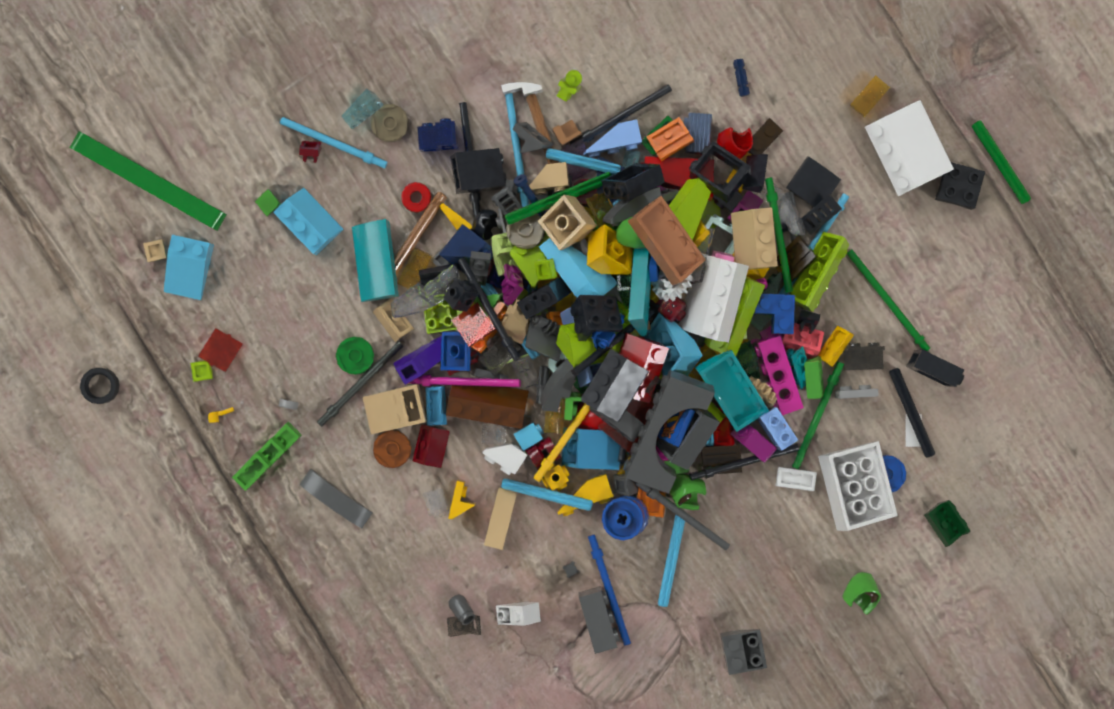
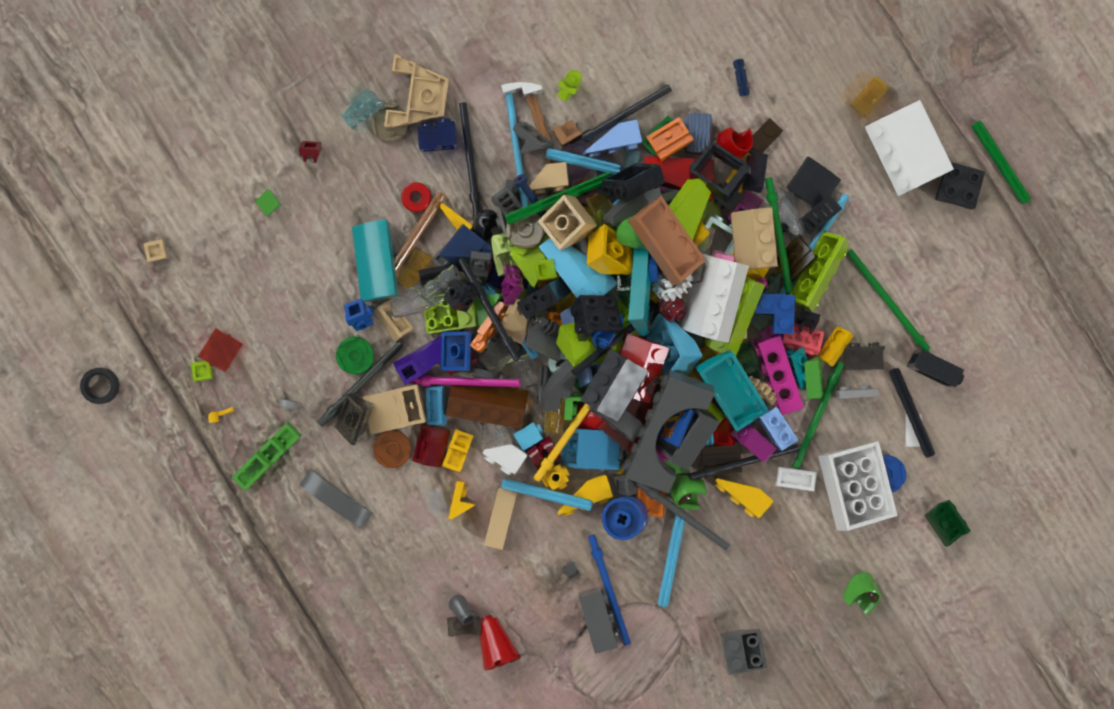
green beam [69,131,227,231] -> none
medium azure slope [164,235,214,300] -> none
medium azure slope [273,188,344,255] -> none
medium azure bar [280,117,388,169] -> none
black brick [450,148,507,194] -> none
clear red piece [451,302,496,348] -> none
white slope [496,602,541,626] -> none
none -> clear smoke slope [335,393,374,445]
none -> blue brick [344,298,374,331]
none -> tan wing [384,54,449,129]
none -> yellow slope [442,429,474,473]
none -> red cone [479,615,521,671]
none -> yellow slope [713,477,774,518]

